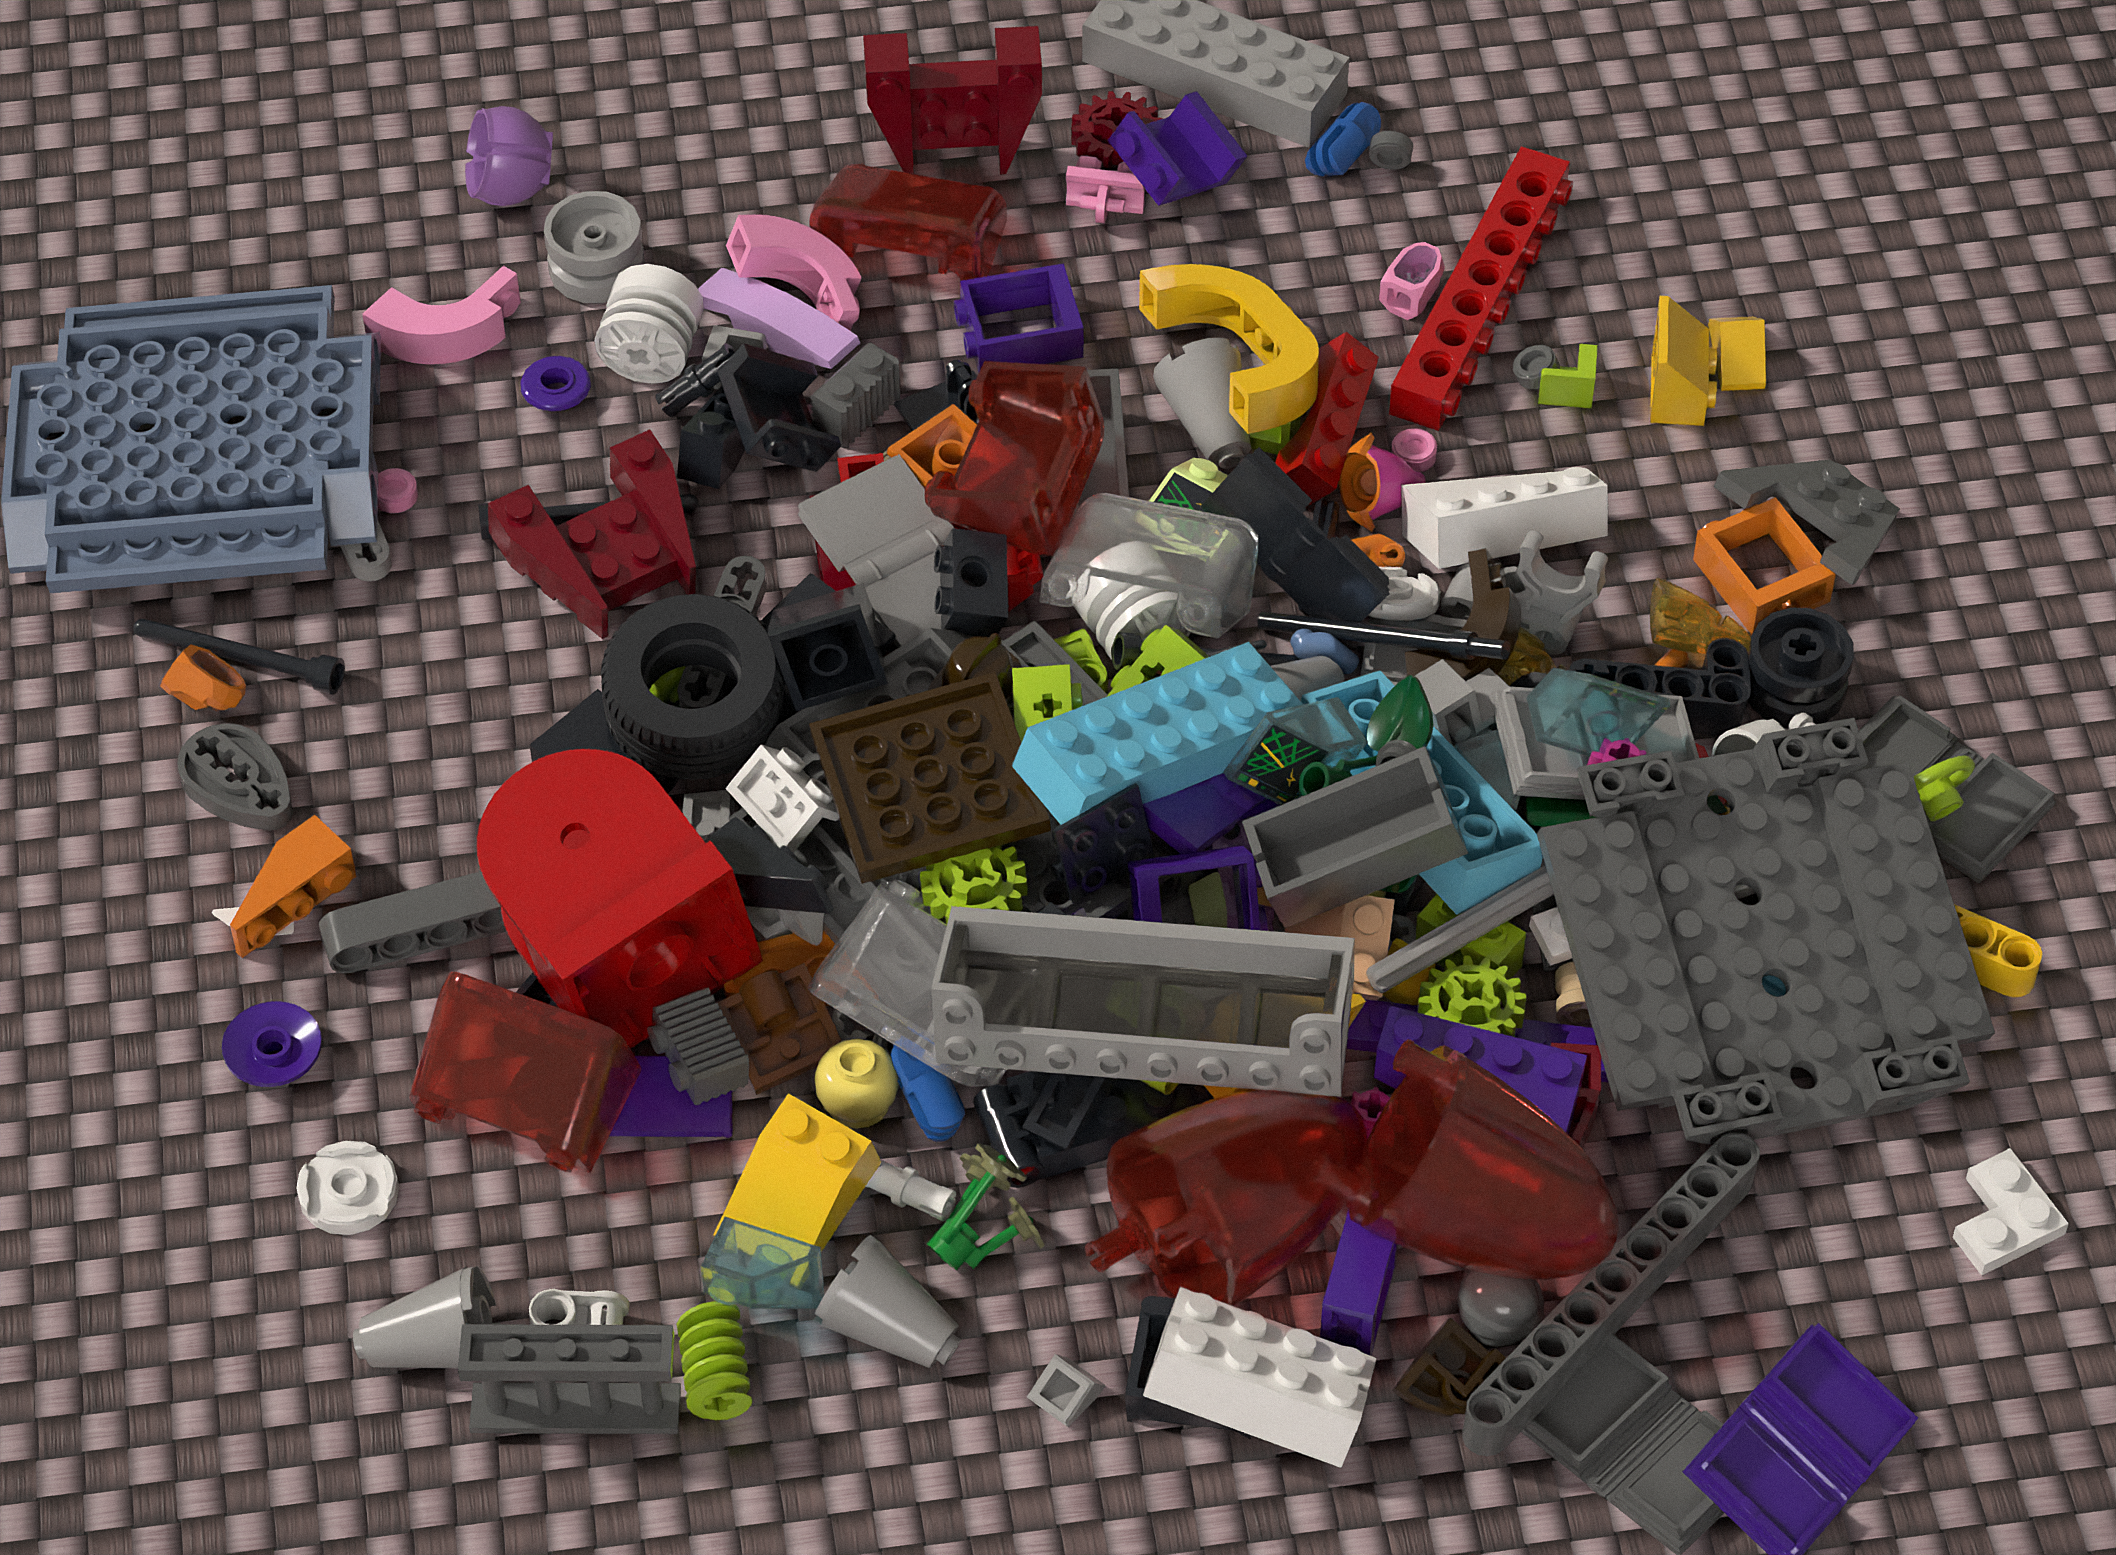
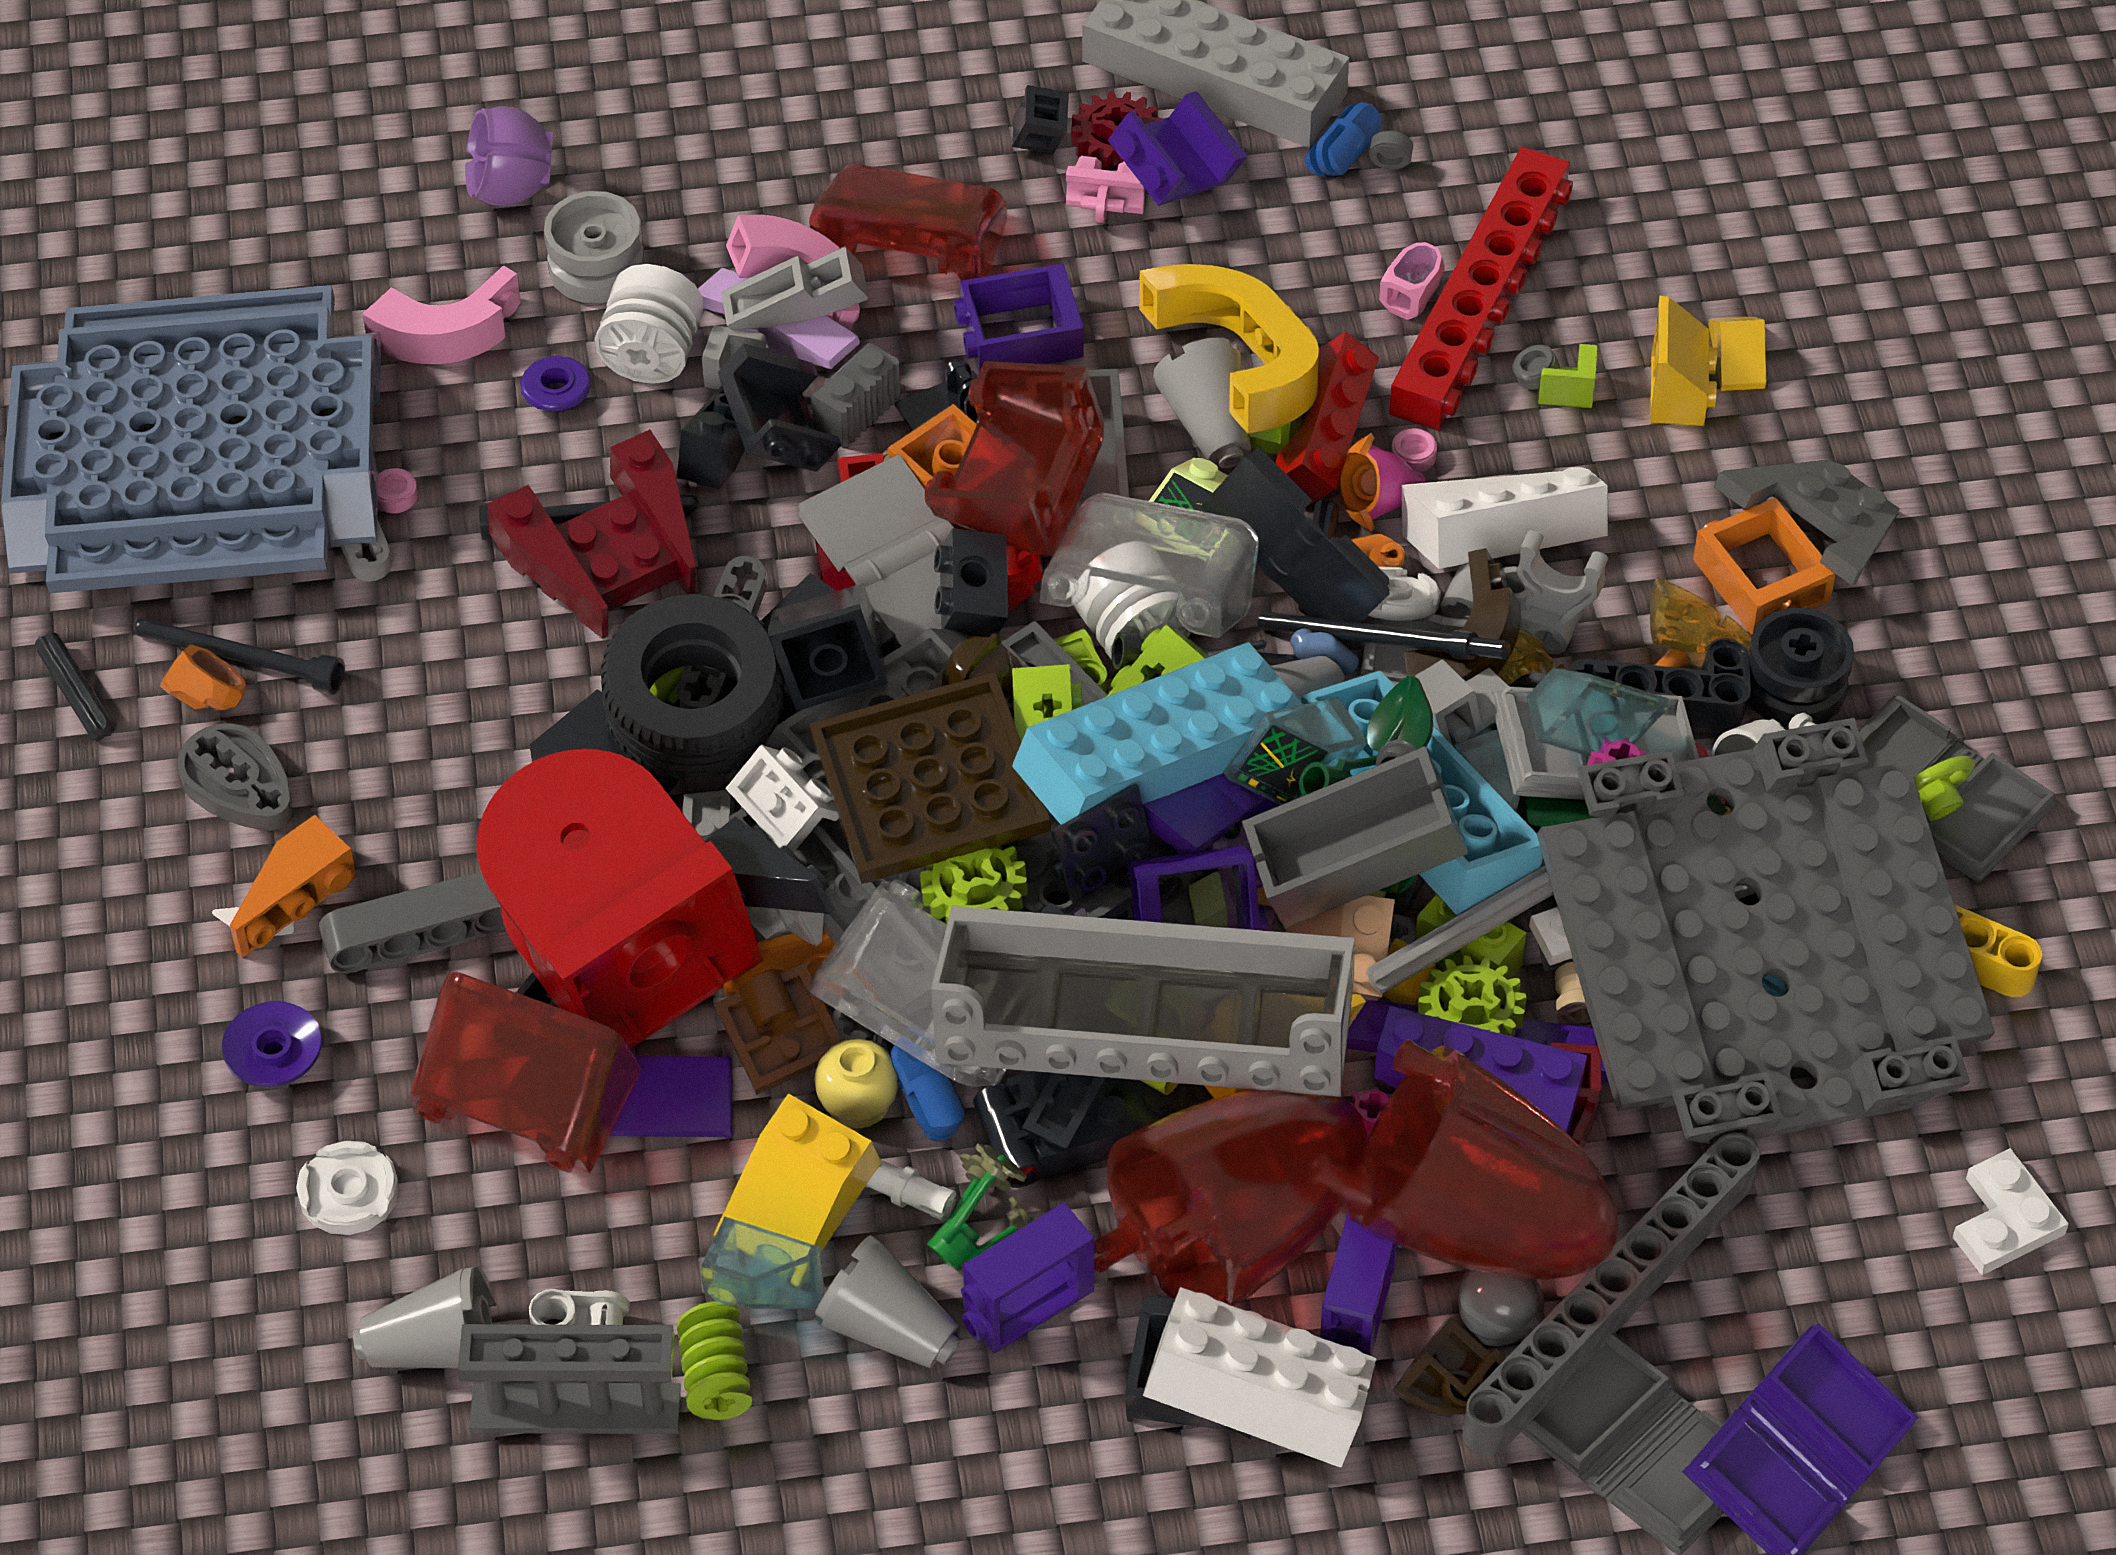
dark grey brick [647,987,749,1105] -> none
black pin [655,343,736,418] -> none
dark red wedge [863,26,1042,180] -> none
light grey slope [1027,1354,1106,1427] -> none
none -> black axle [35,632,114,741]
none -> light grey slope [721,246,869,330]
none -> dark purple window [961,1202,1095,1354]
none -> black brick [1012,85,1069,154]

